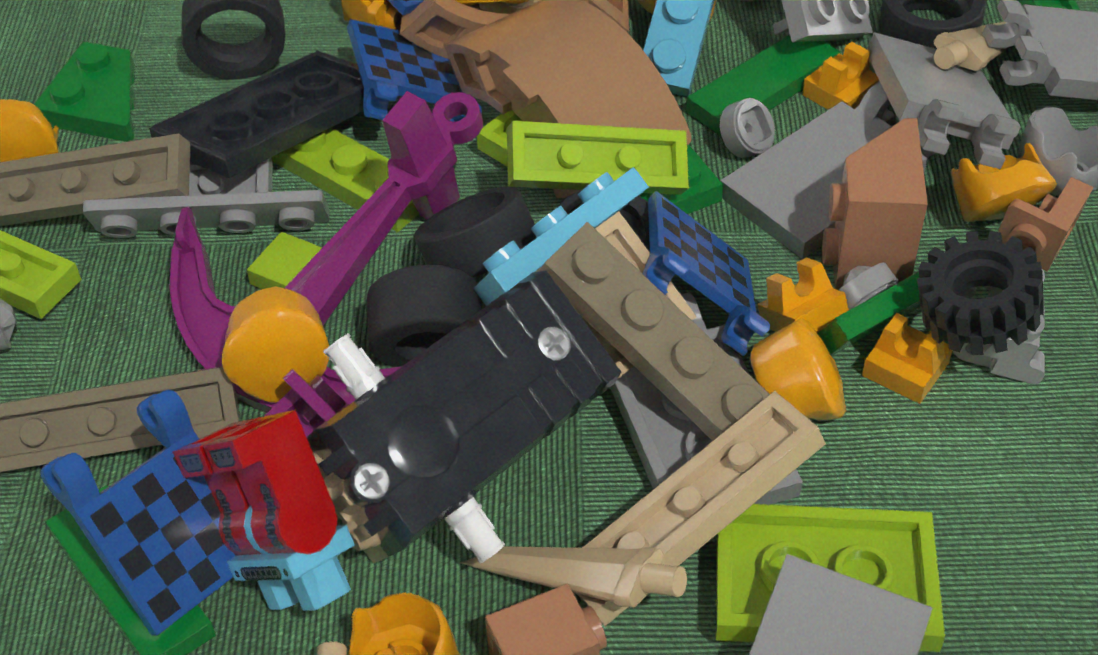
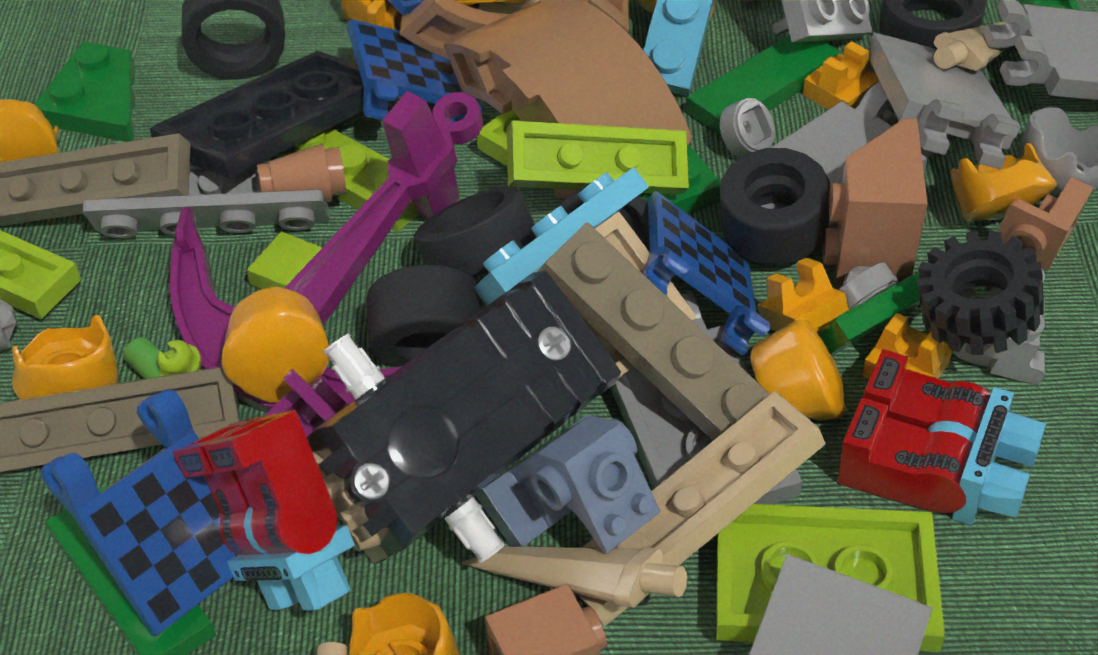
none -> light orange hair [11,315,119,399]
none -> arm [123,337,202,379]
none -> nougat cone [257,143,346,202]
none -> sand blue tile [476,414,661,554]
none -> black tyre [720,148,830,264]
none -> hips [838,349,1046,526]

